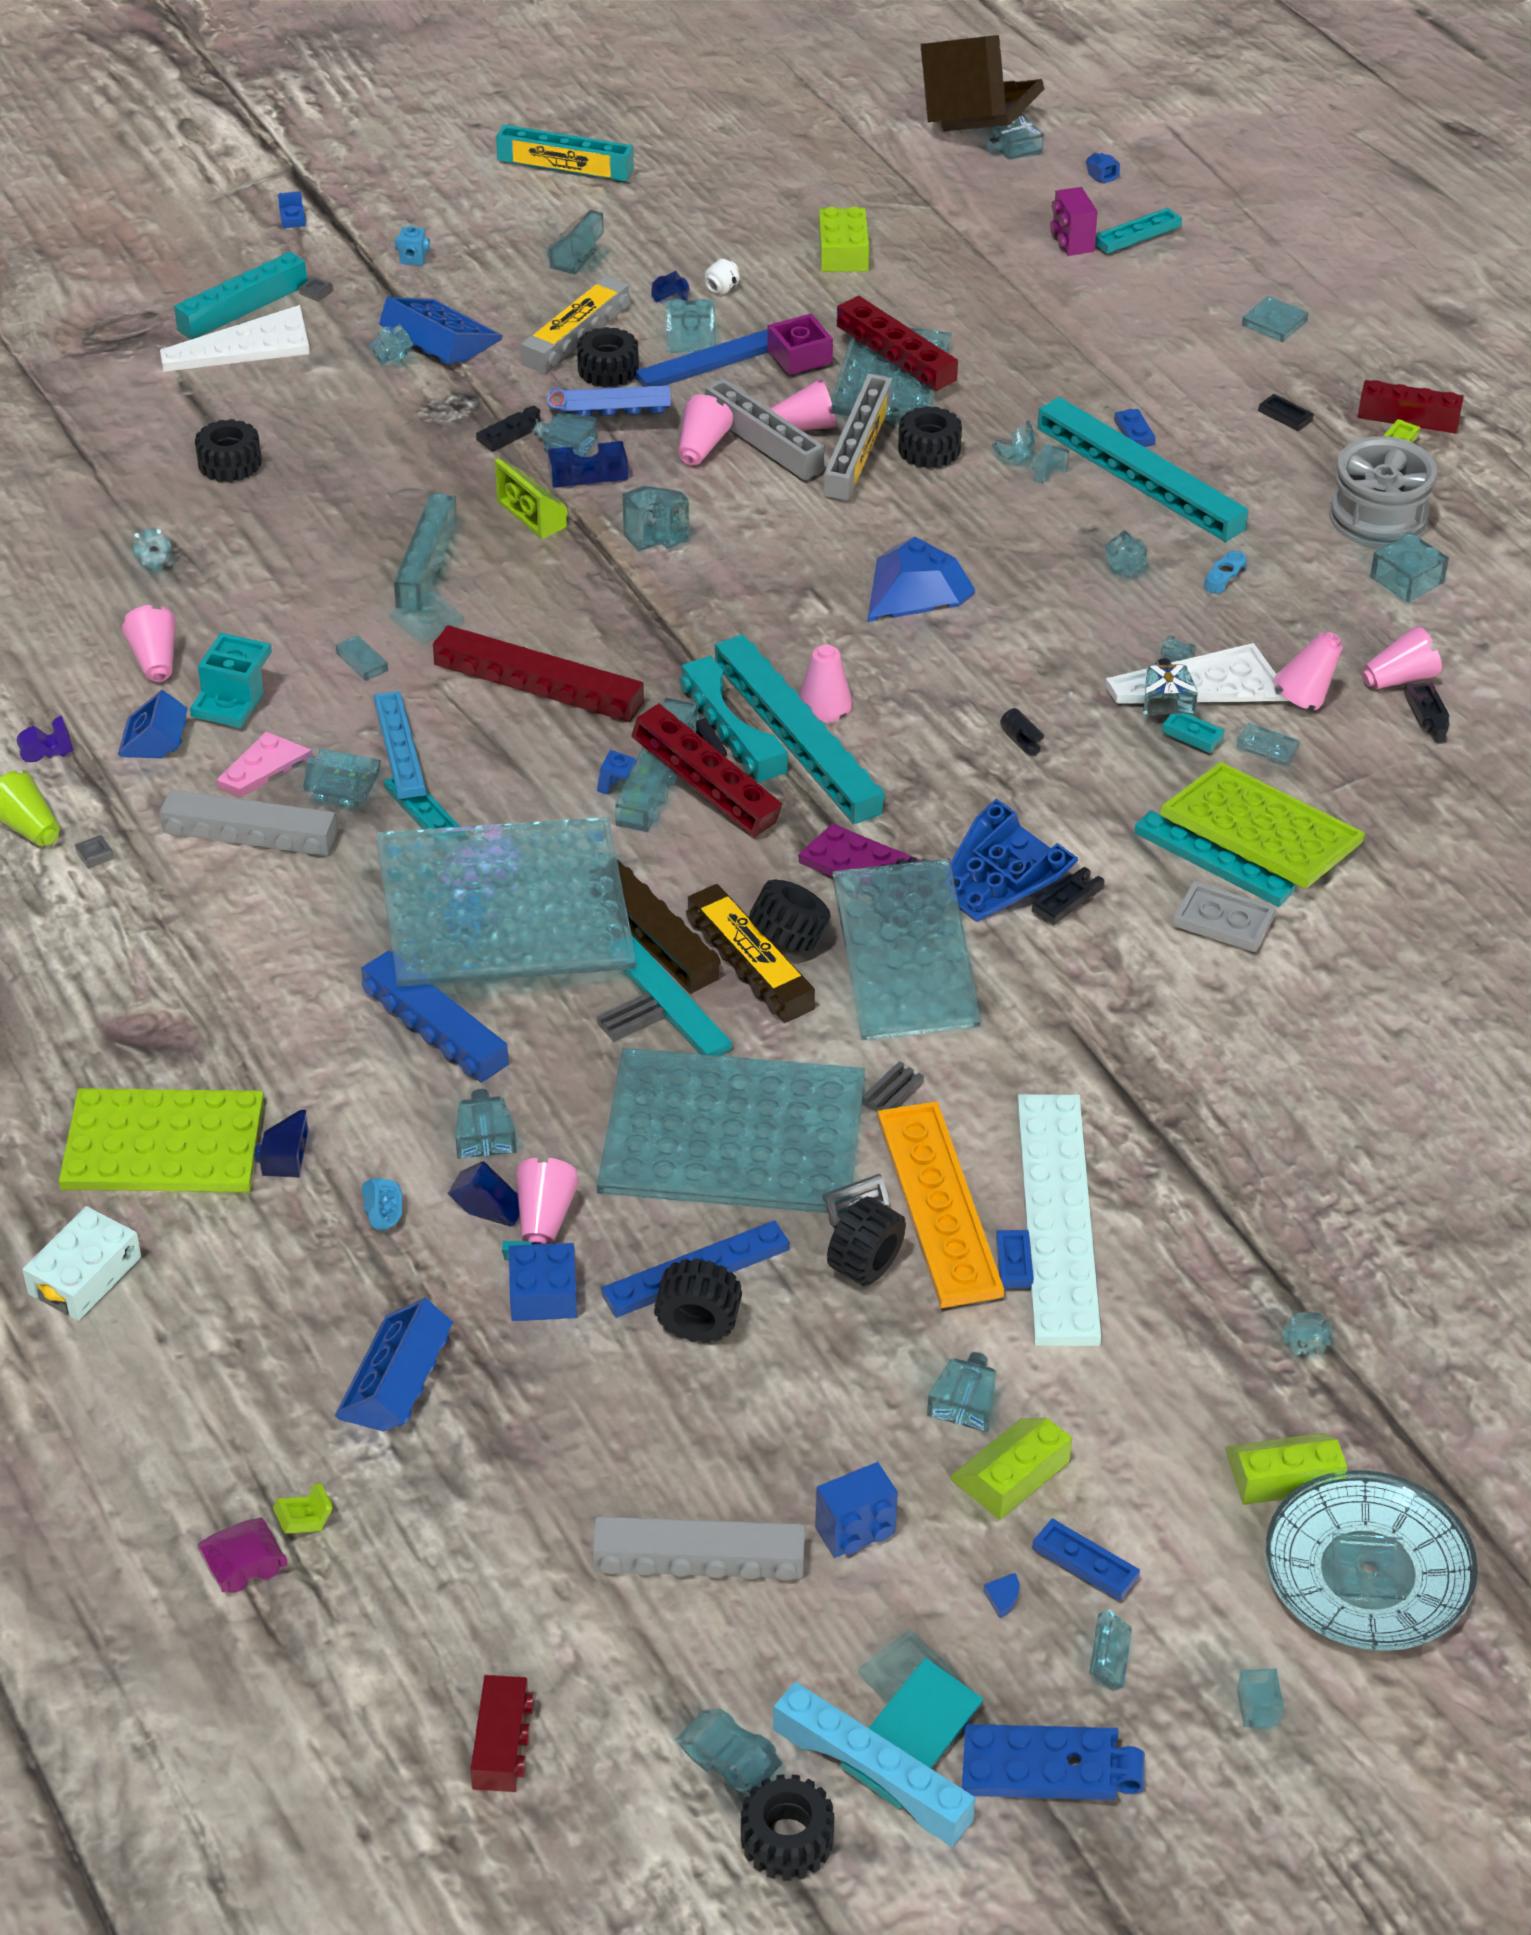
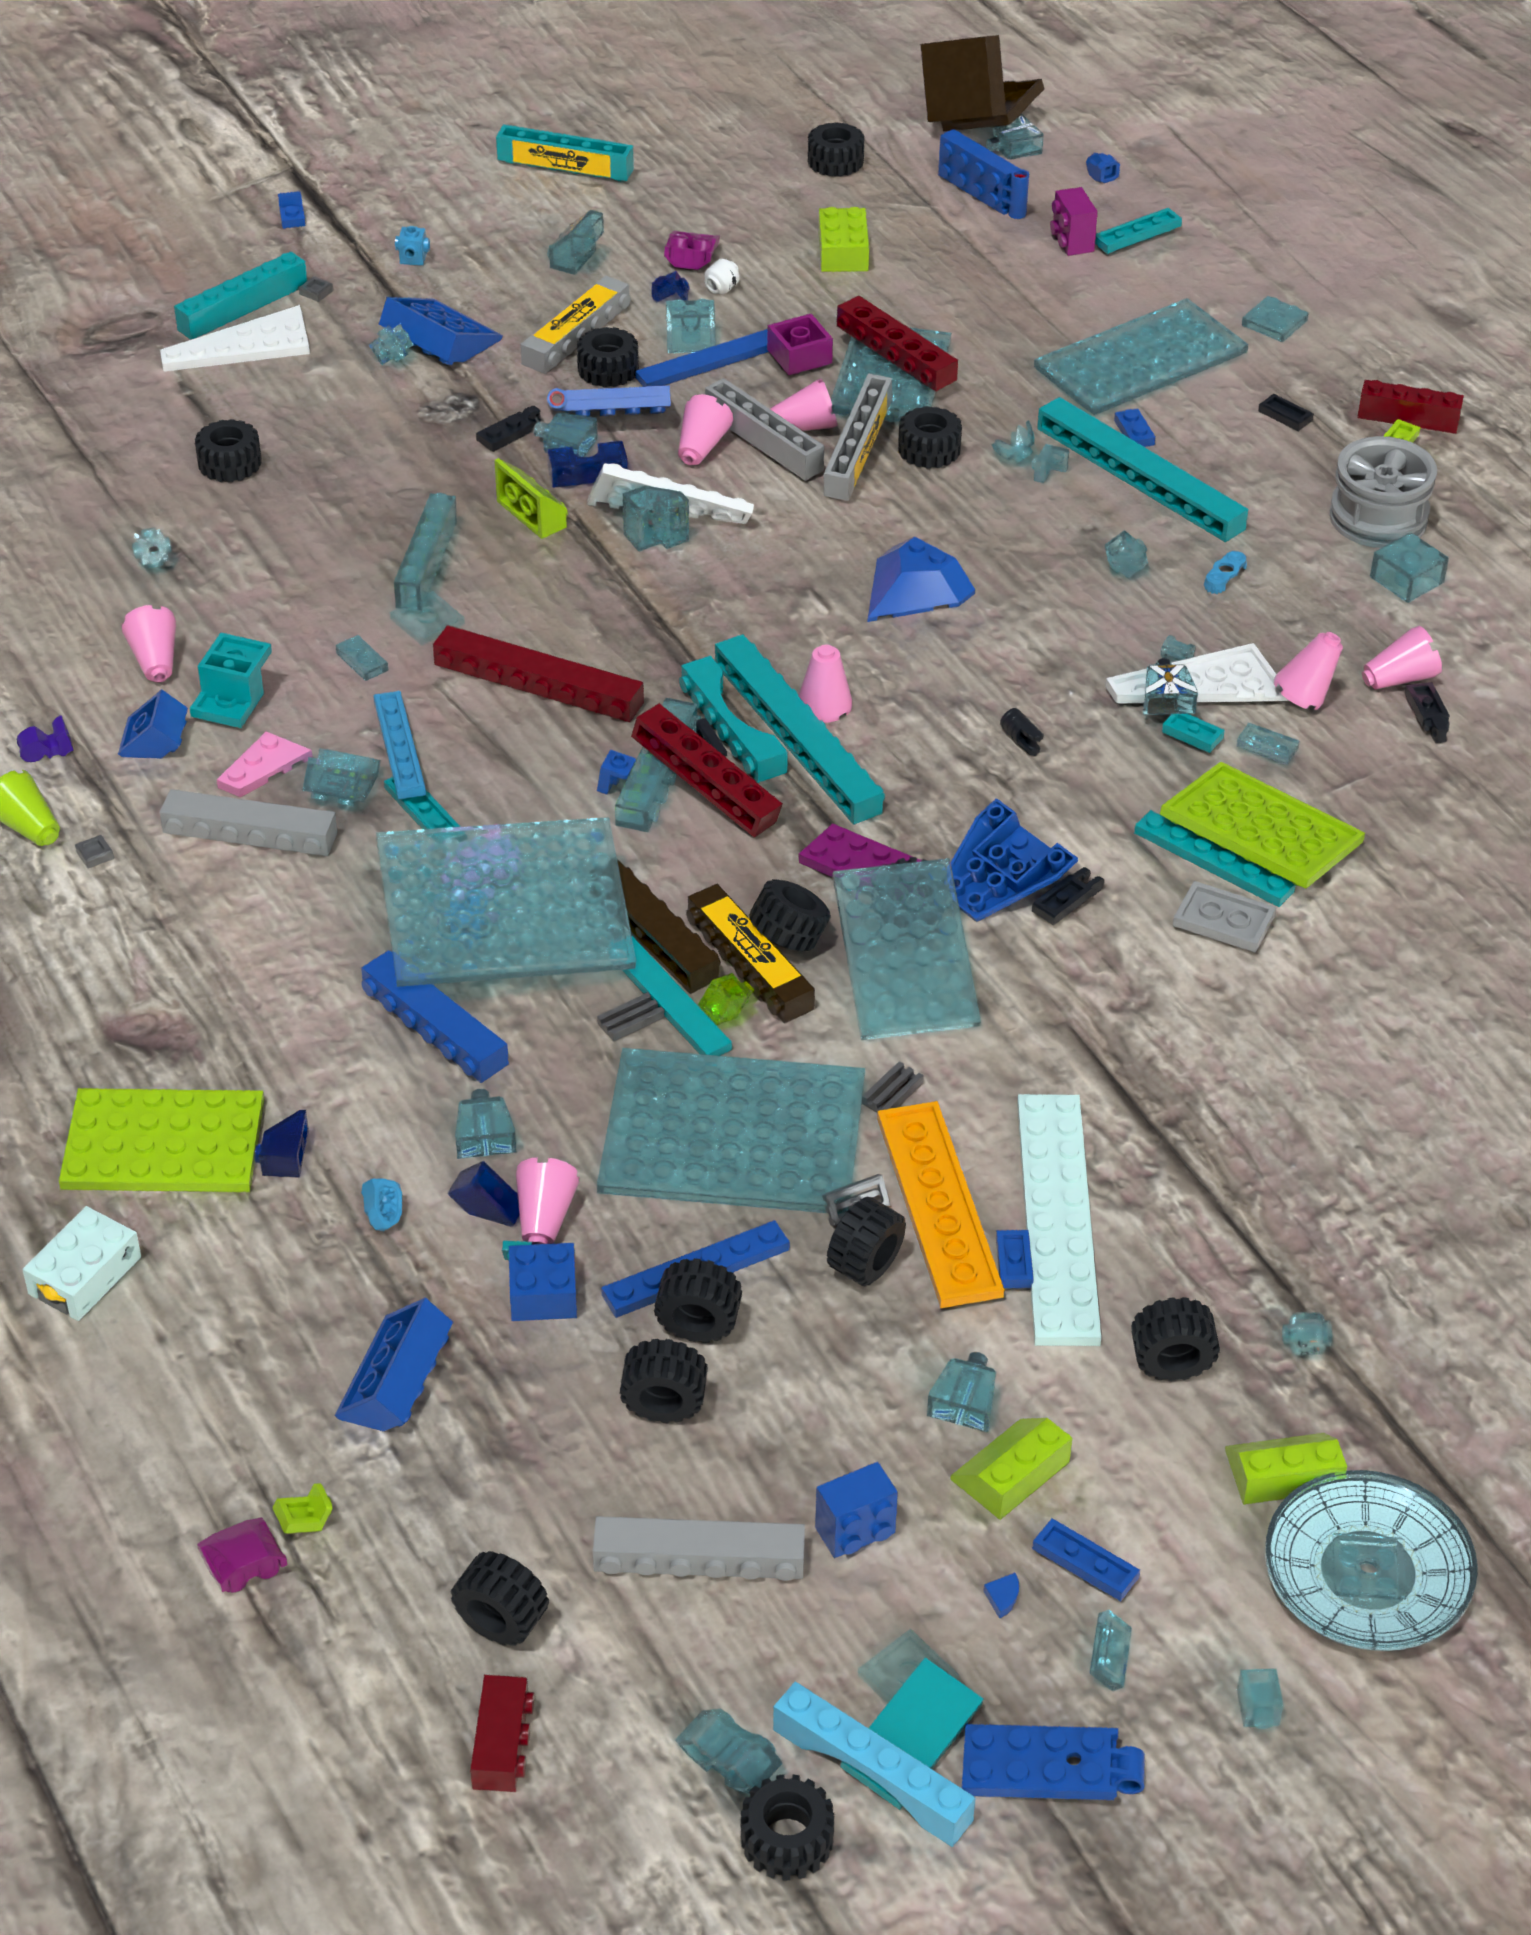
none -> black tyre [451,1551,549,1646]
none -> white wing [587,463,754,524]
none -> black tyre [619,1339,708,1423]
none -> magenta slope [664,231,720,270]
none -> clear neon green brick [698,973,755,1025]
none -> black tyre [808,122,865,177]
none -> blue hinge [938,129,1030,219]
none -> clear light blue plate [1034,298,1249,416]
none -> black tyre [1131,1297,1220,1381]

